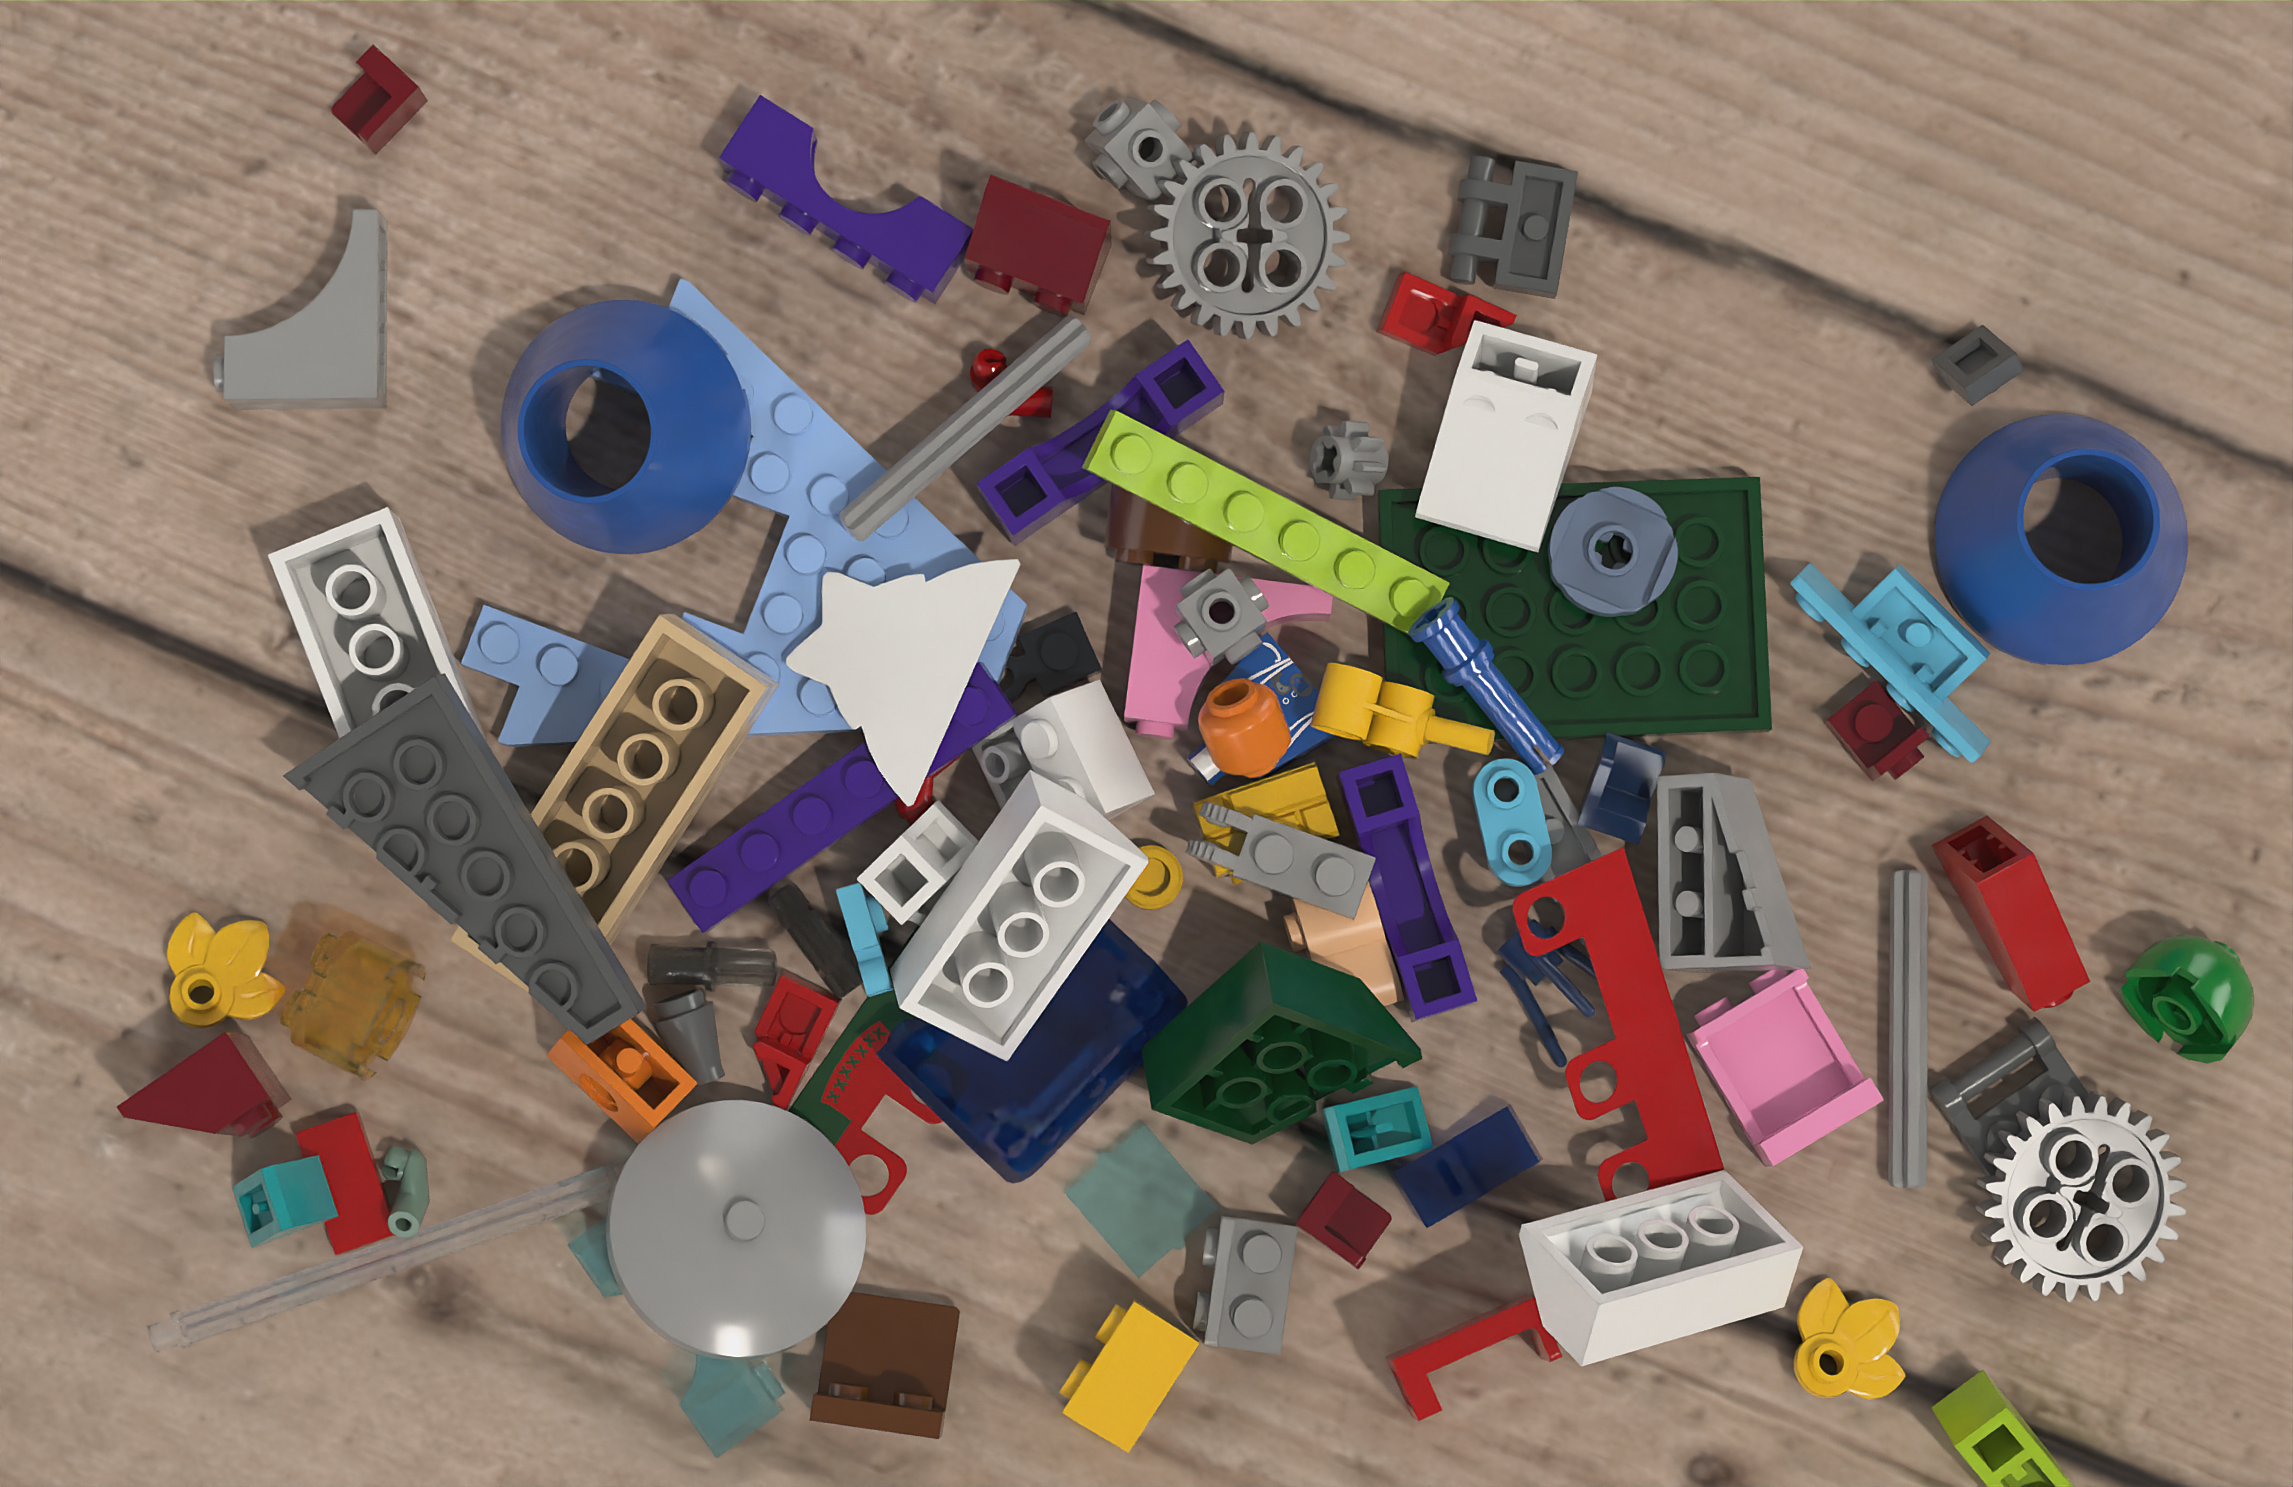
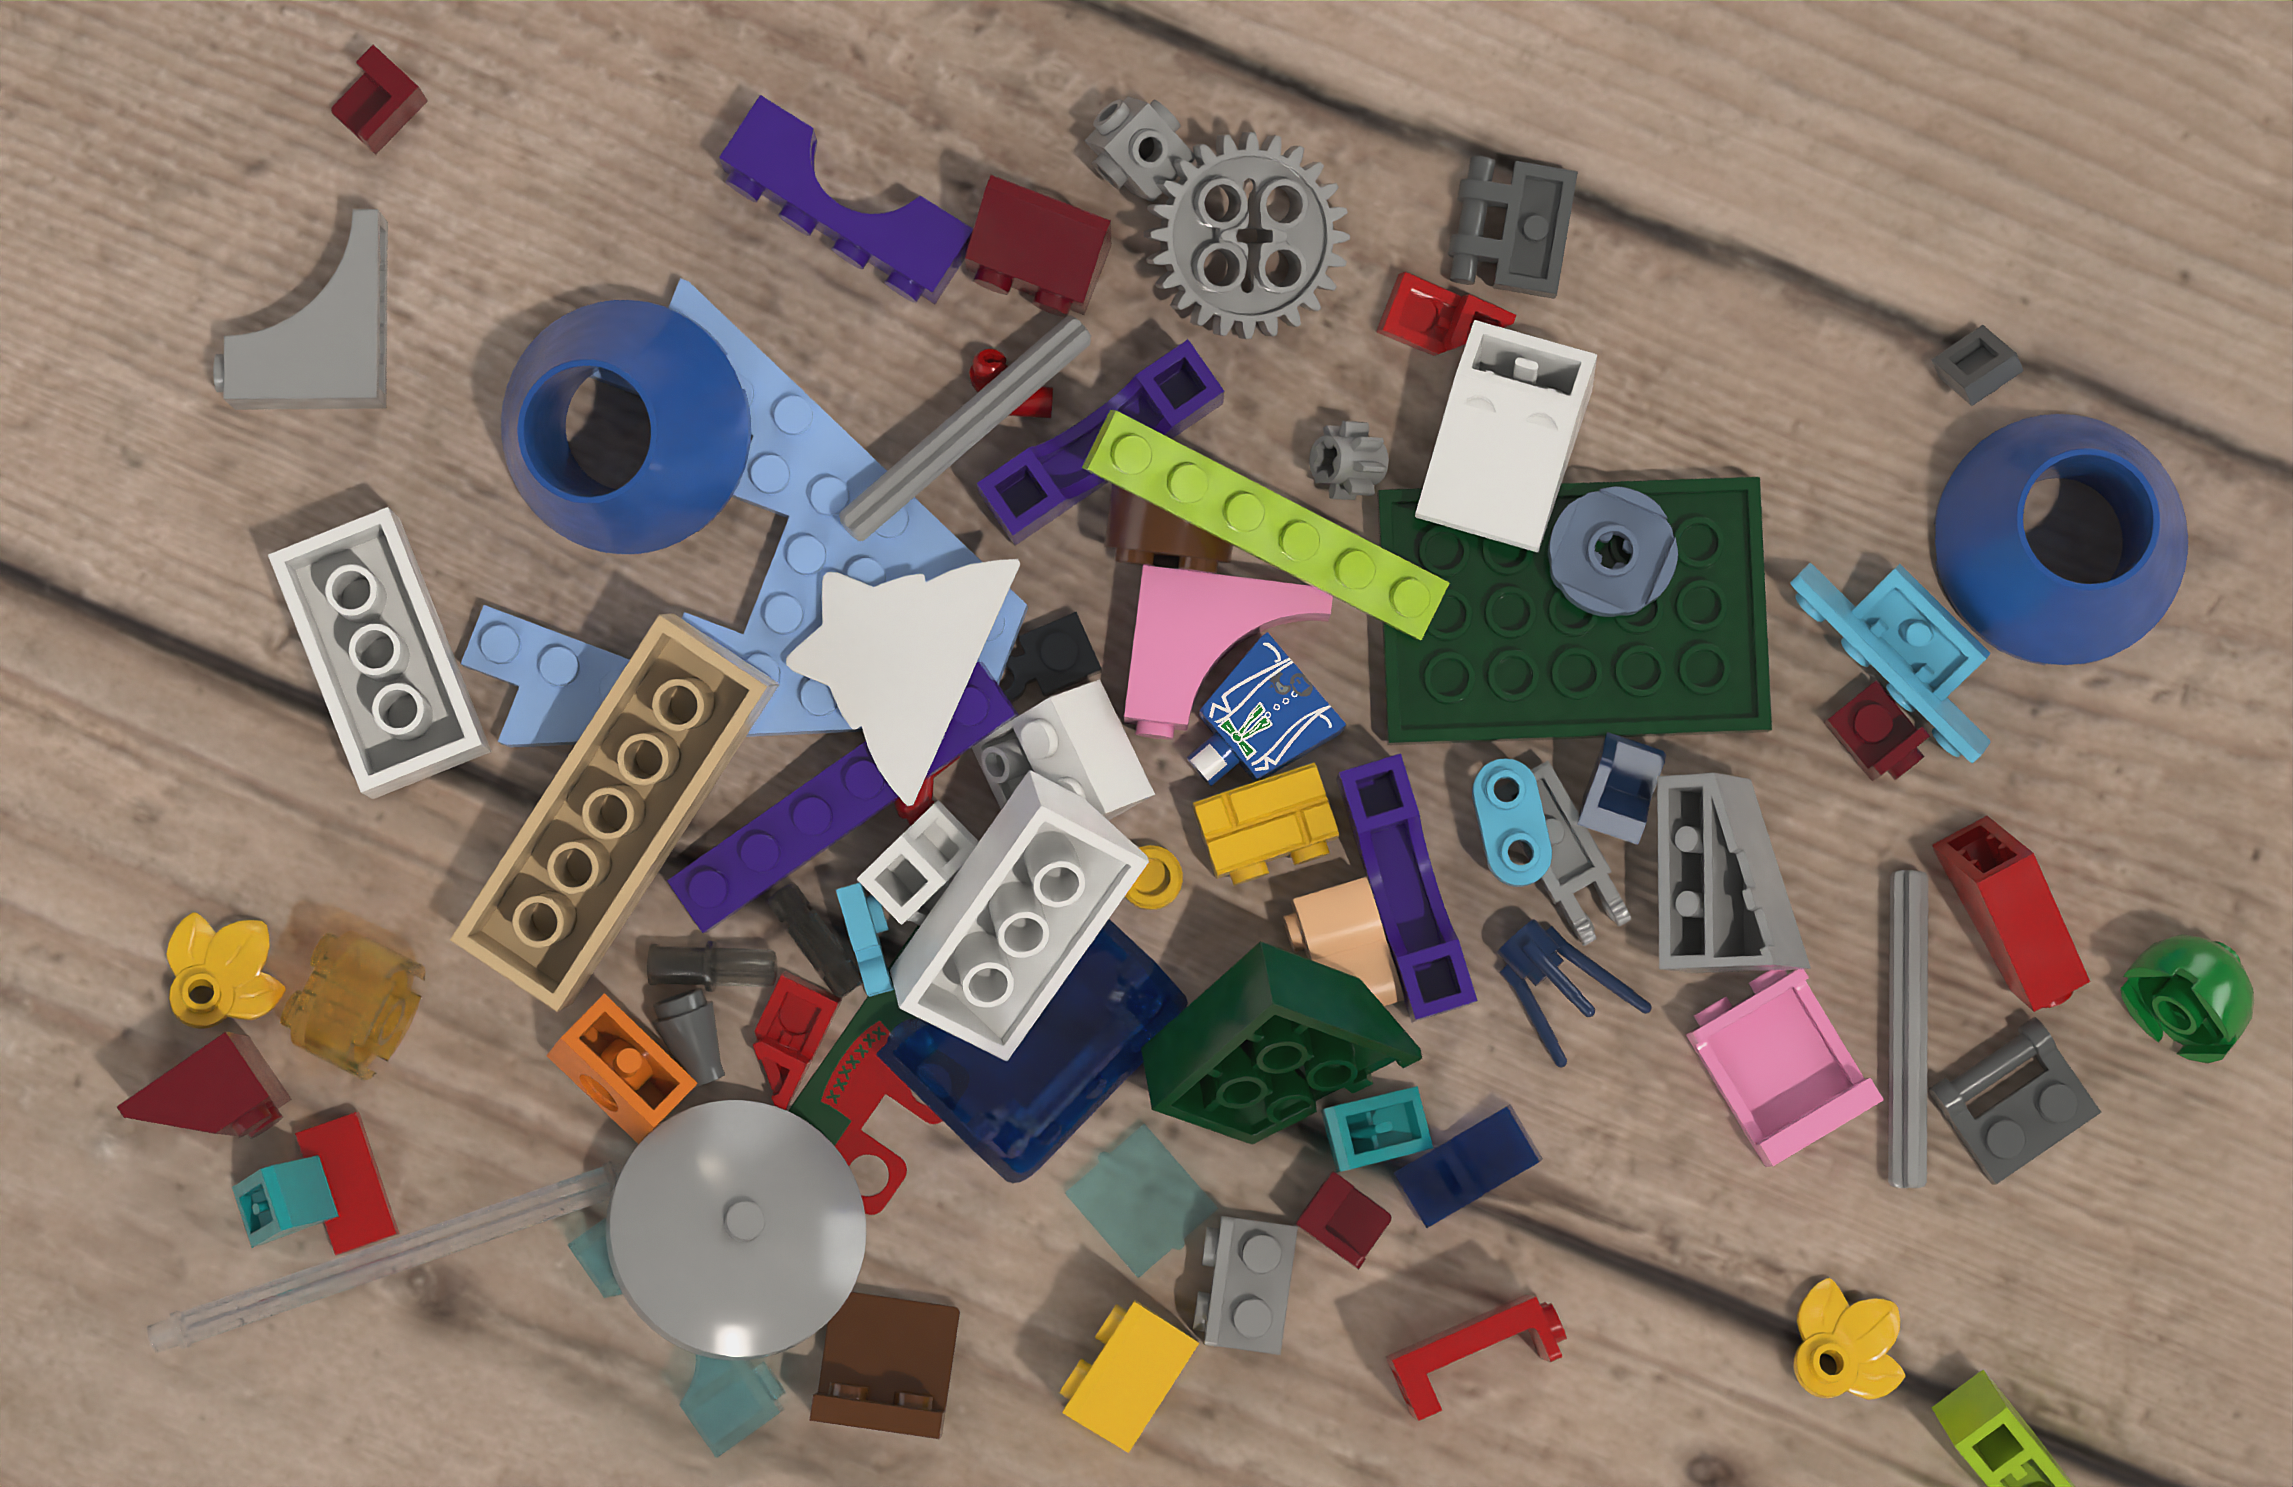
dark grey wing [283,673,647,1045] -> none
sand green arm [381,1145,430,1238] -> none
light grey brick [1173,568,1269,667] -> none
light grey hinge [1185,801,1376,920] -> none
orange head [1198,678,1291,778] -> none
yellow beam [1310,663,1495,759] -> none
blue pin [1408,597,1564,775] -> none
red piece [1512,847,1725,1202] -> none
white slope [1519,1170,1803,1366] -> none
gear [1976,1091,2187,1302] -> none

